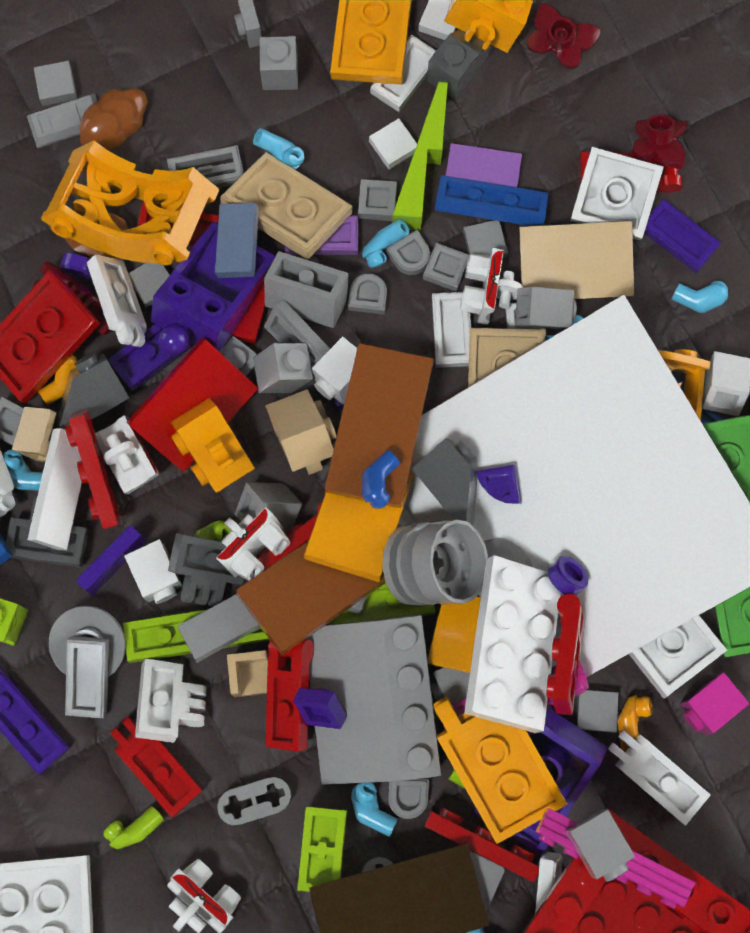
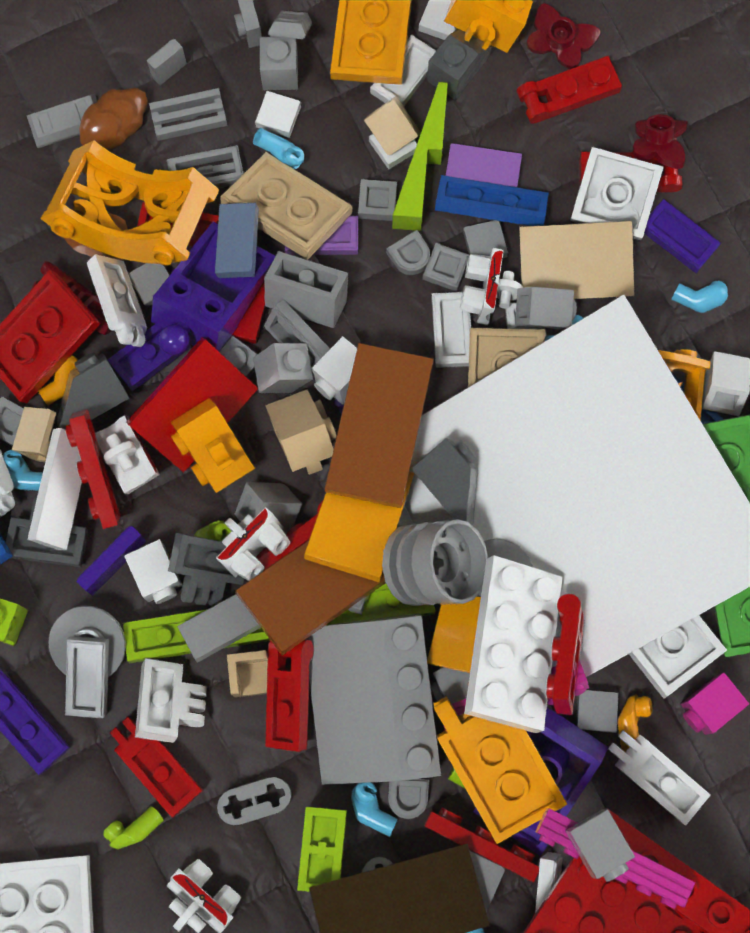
light grey tile [34,61,77,106] -> none
dark purple tile [60,253,92,279] -> none
dark purple plate [293,688,347,729] -> none
light grey tile [348,274,387,315] -> none
medium azure arm [362,219,409,268] -> none
blue arm [362,450,400,509] -> none
dark purple tile [476,465,521,504] -> none
dark purple tile [548,556,588,596] -> none
none -> light grey tile [147,39,187,86]
none -> light grey tile [149,88,228,141]
none -> white tile [255,91,301,138]
none -> light grey tile [268,11,312,39]
none -> tan panel [364,96,420,155]
none -> red plate [516,56,622,124]

